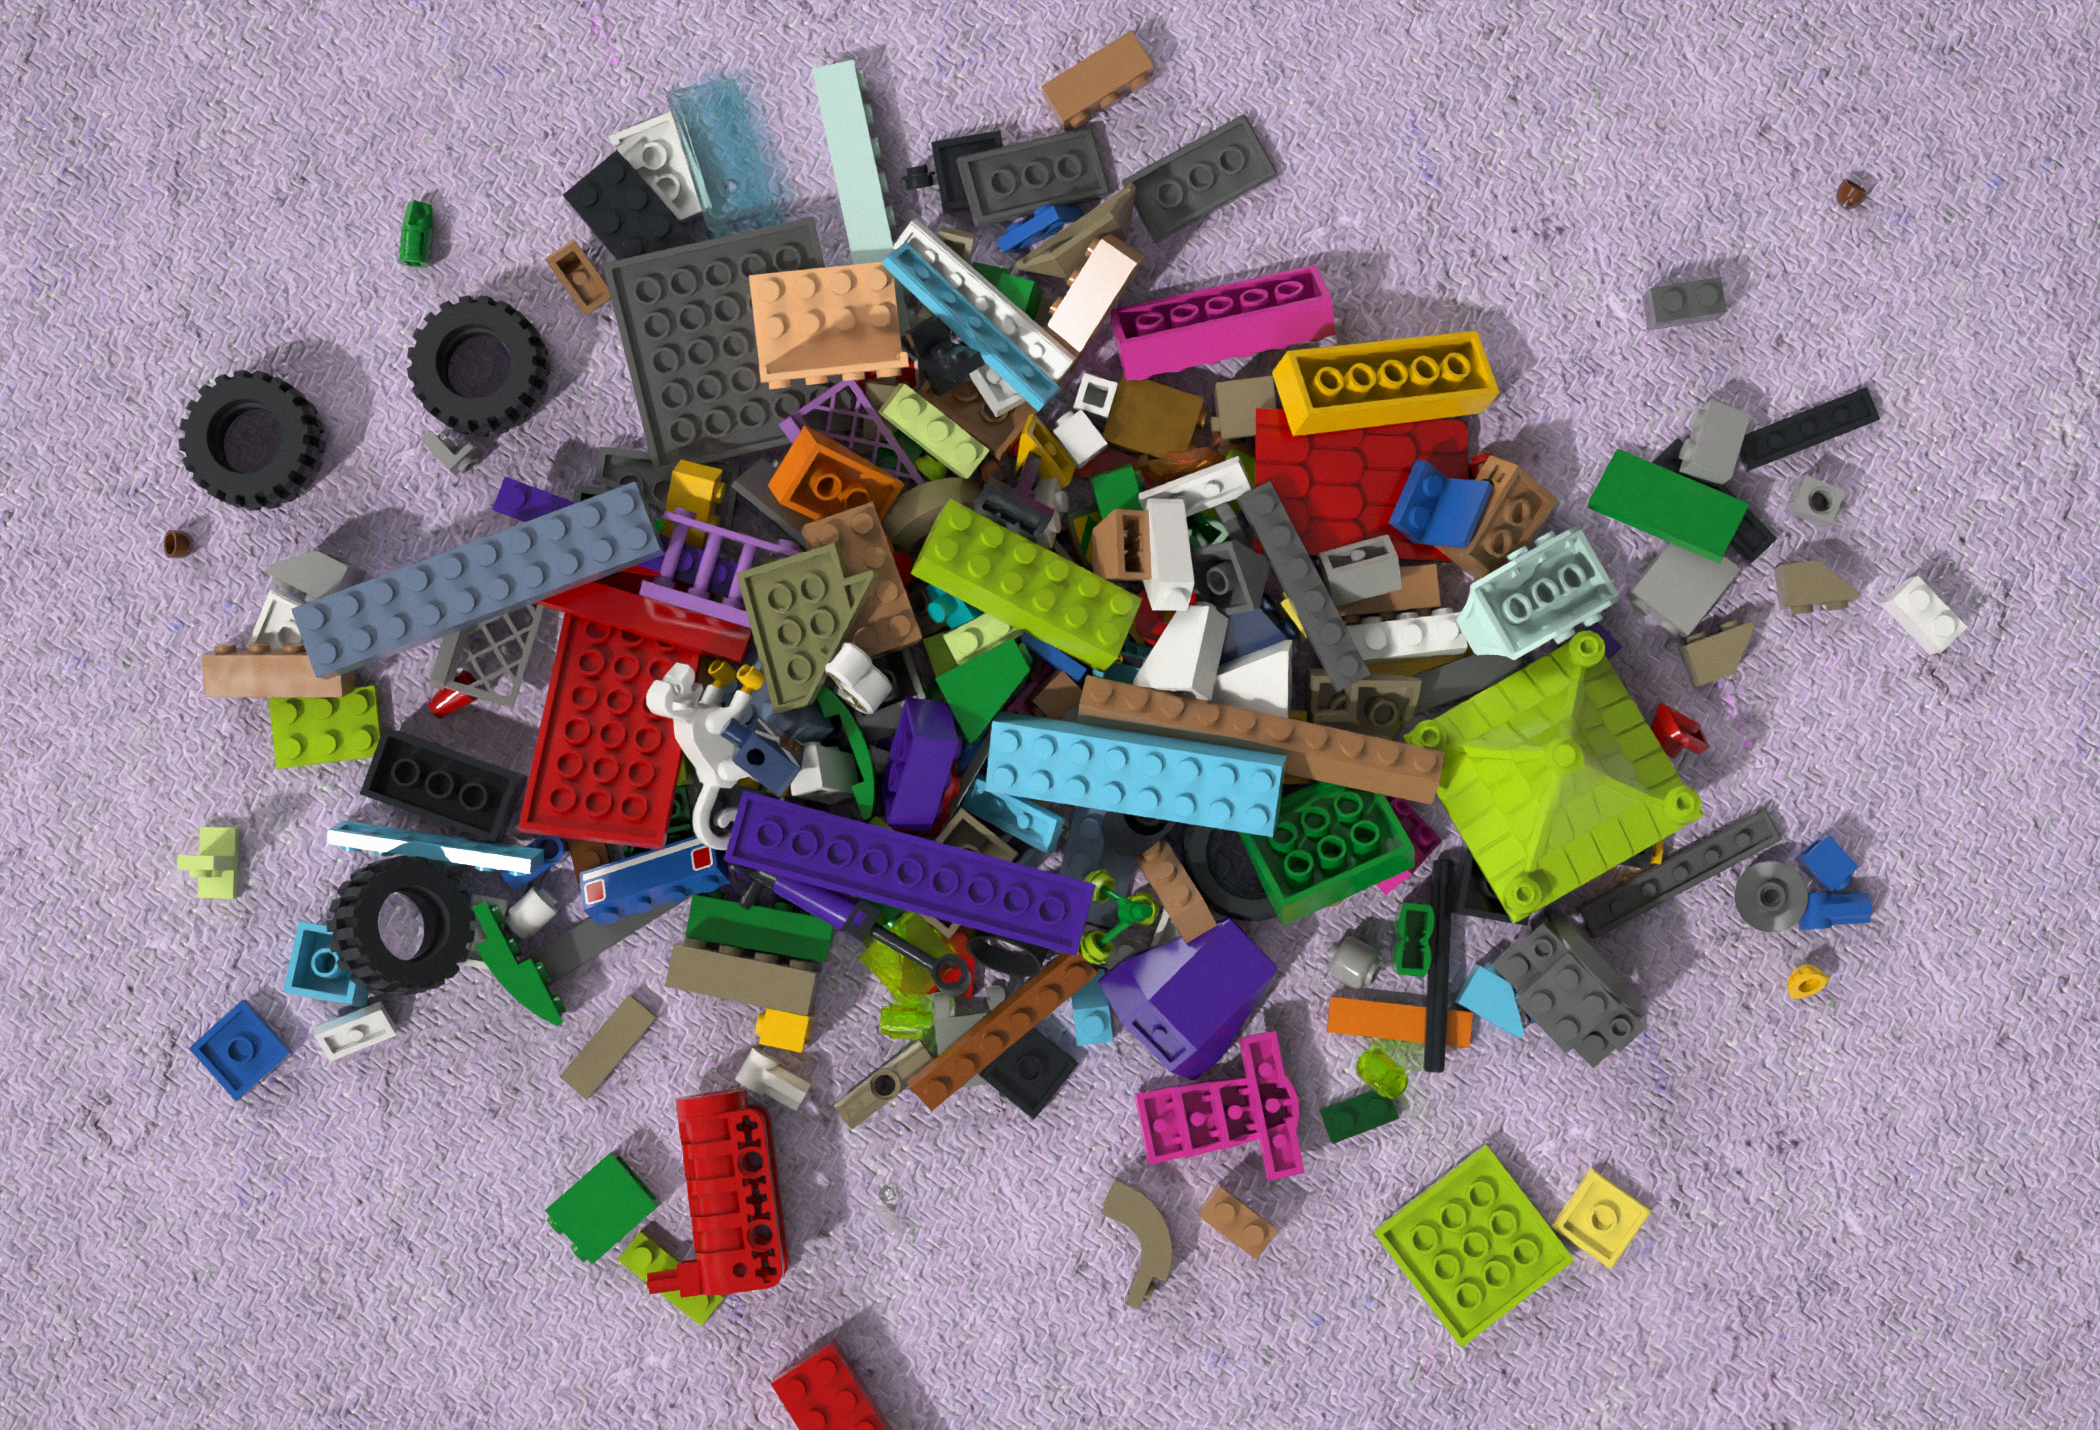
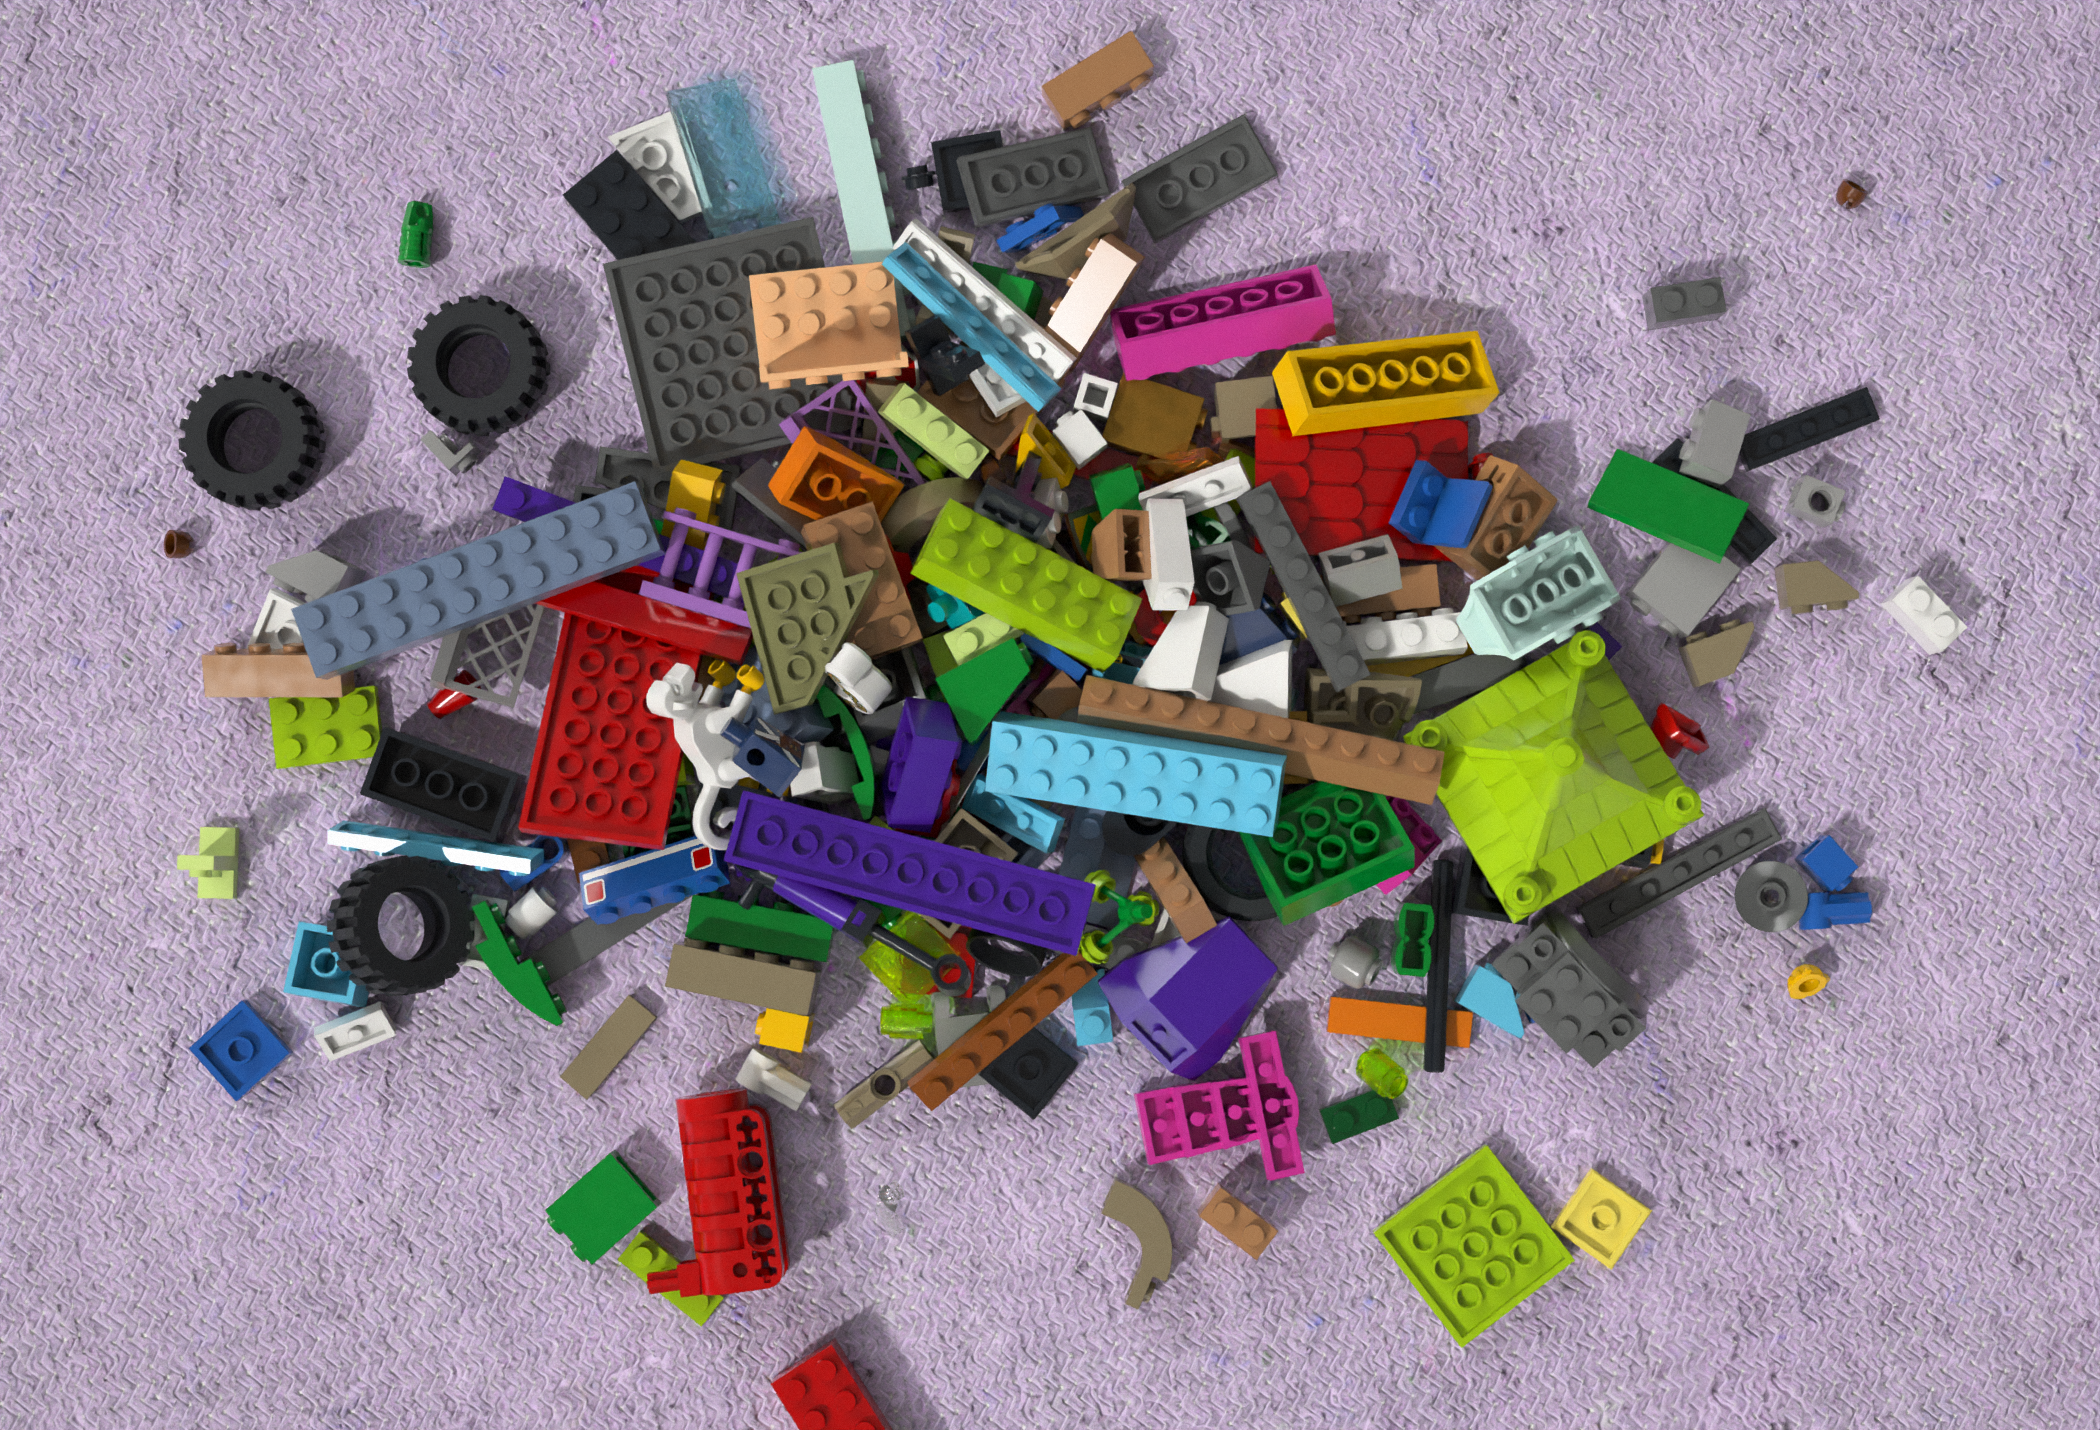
medium nougat slope [545,239,611,316] -> none

